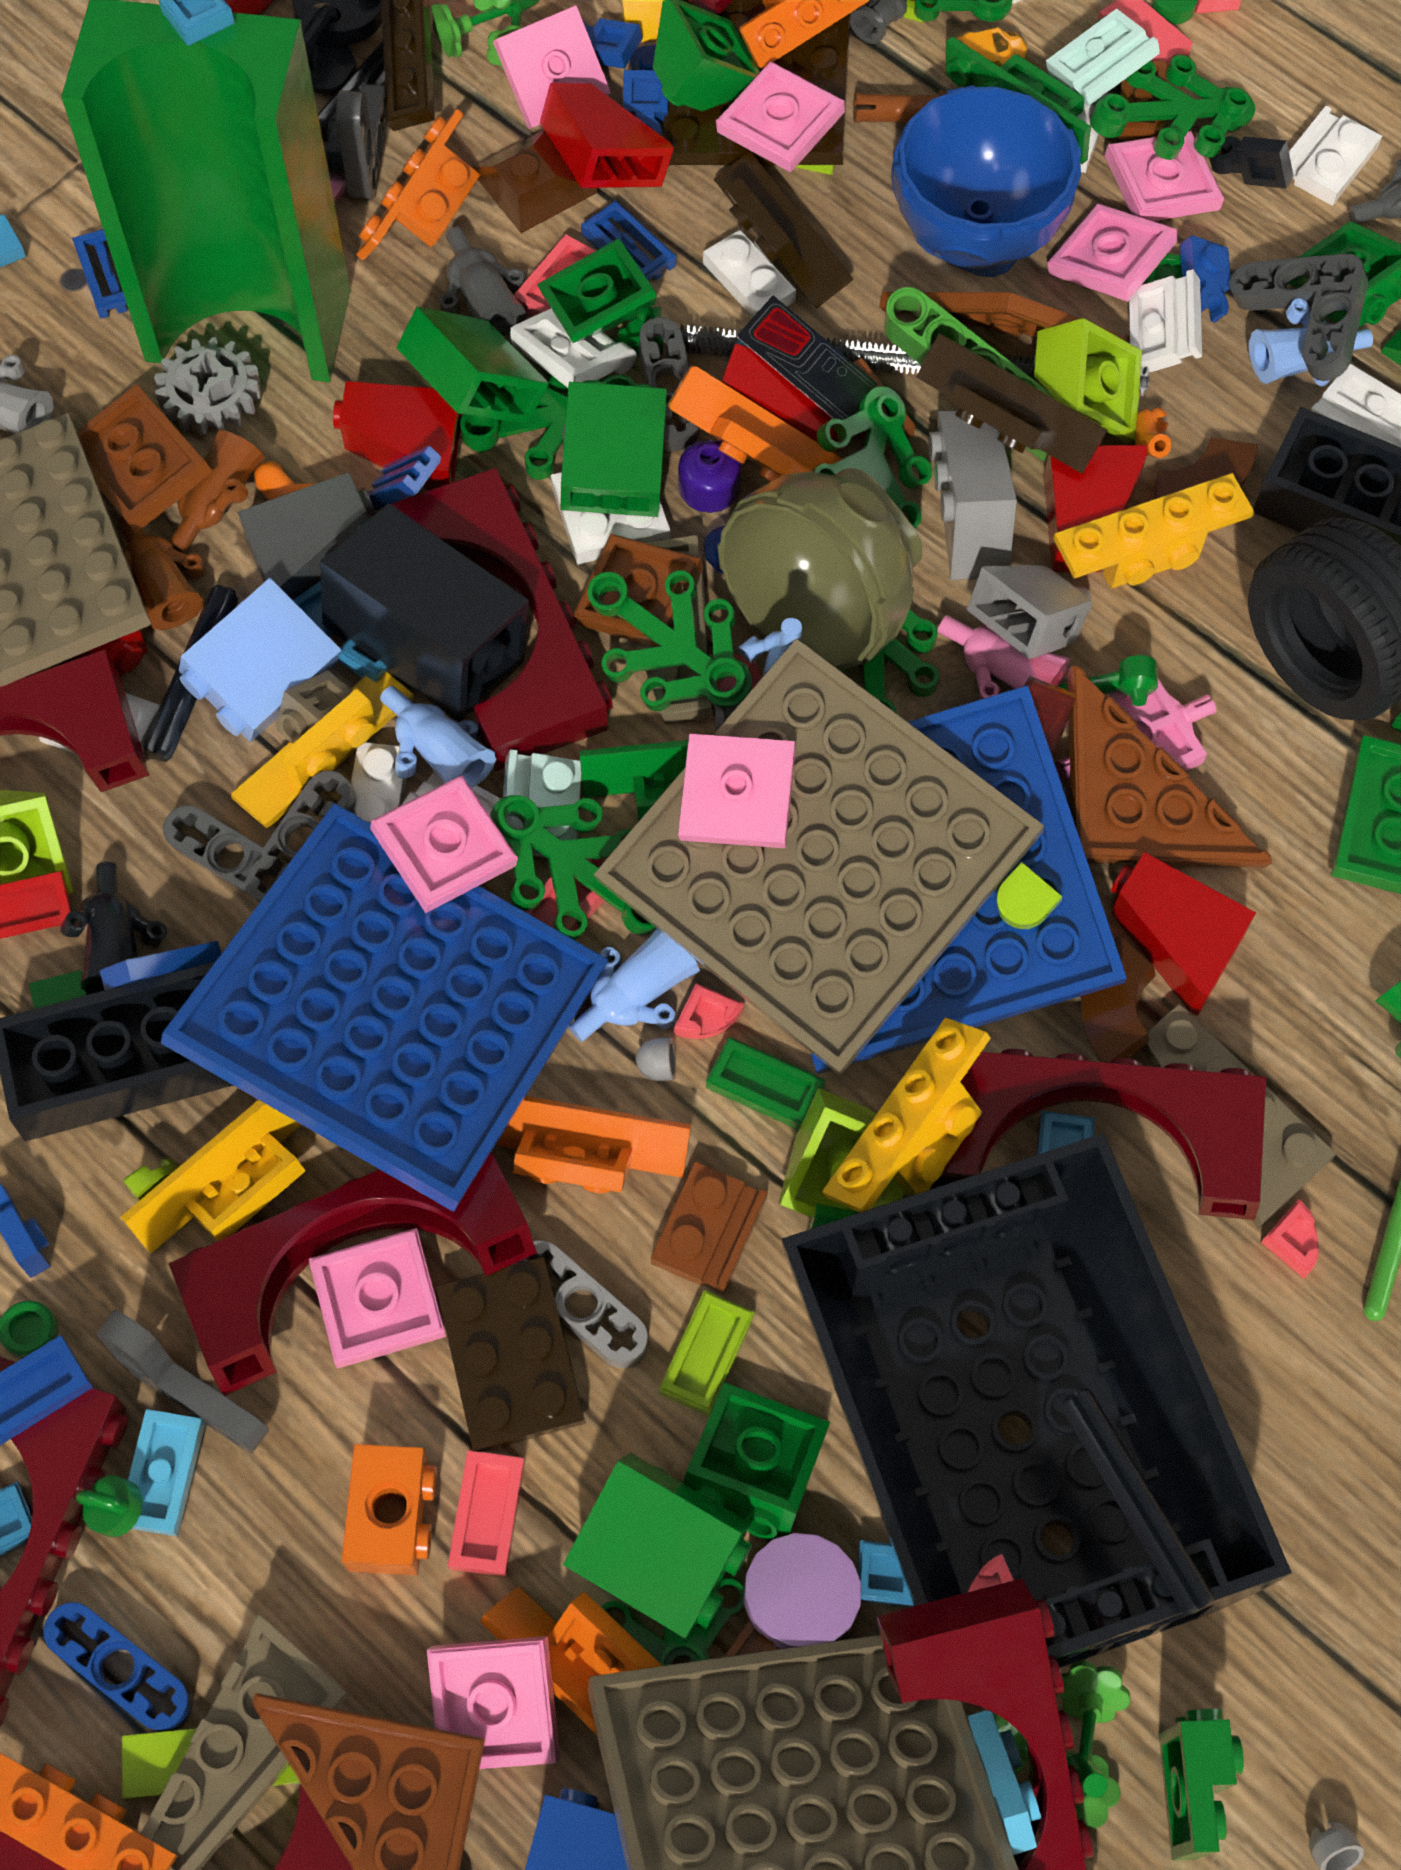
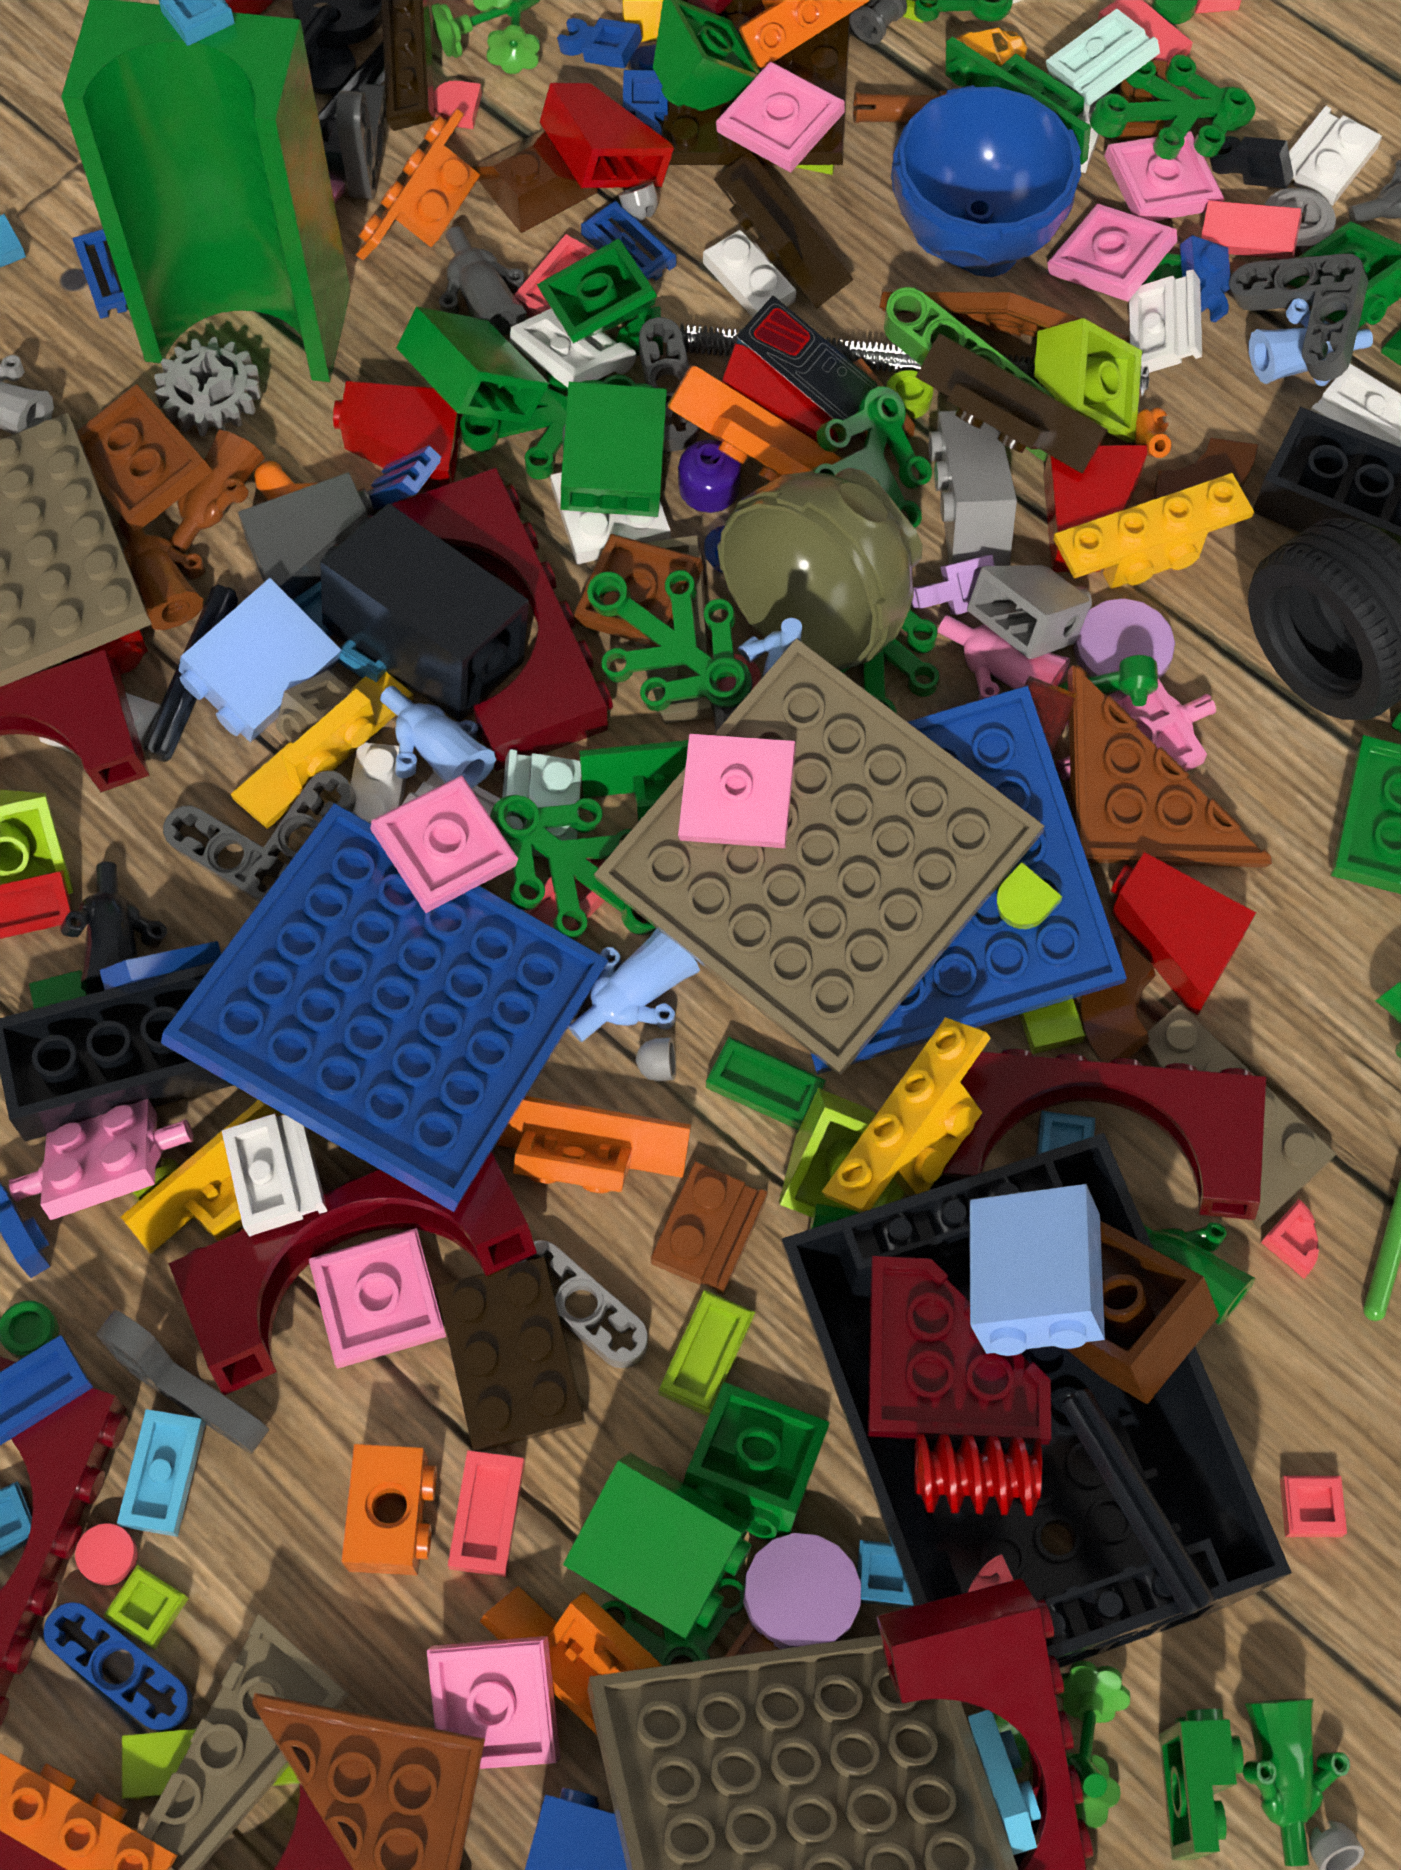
green tile [76,1475,143,1537] -> none
bright pink plate [492,6,611,129] -> none
coral tile [674,983,744,1039] -> none
none -> bright pink plate [8,1099,193,1220]
none -> coral tile [75,1523,138,1586]
none -> lime tile [103,1565,189,1650]
none -> white plate [221,1114,327,1236]
none -> coral tile [434,81,482,129]
none -> light grey hinge [618,182,658,221]
none -> dark red plate [868,1256,1051,1445]
none -> lime tile [886,370,933,419]
none -> lavender plate [911,555,995,615]
none -> red piece [914,1434,1042,1516]
none -> light blue brick [970,1184,1105,1356]
none -> lime tile [1019,999,1085,1054]
none -> reddish brown slope [1067,1221,1219,1404]
none -> lavender tile [1073,598,1175,679]
none -> green piece [1143,1222,1256,1326]
none -> coral tile [1201,201,1302,259]
none -> green piece [1243,1698,1350,1867]
none -> light grey gear [1264,188,1336,254]
none -> coral tile [1280,1476,1347,1537]

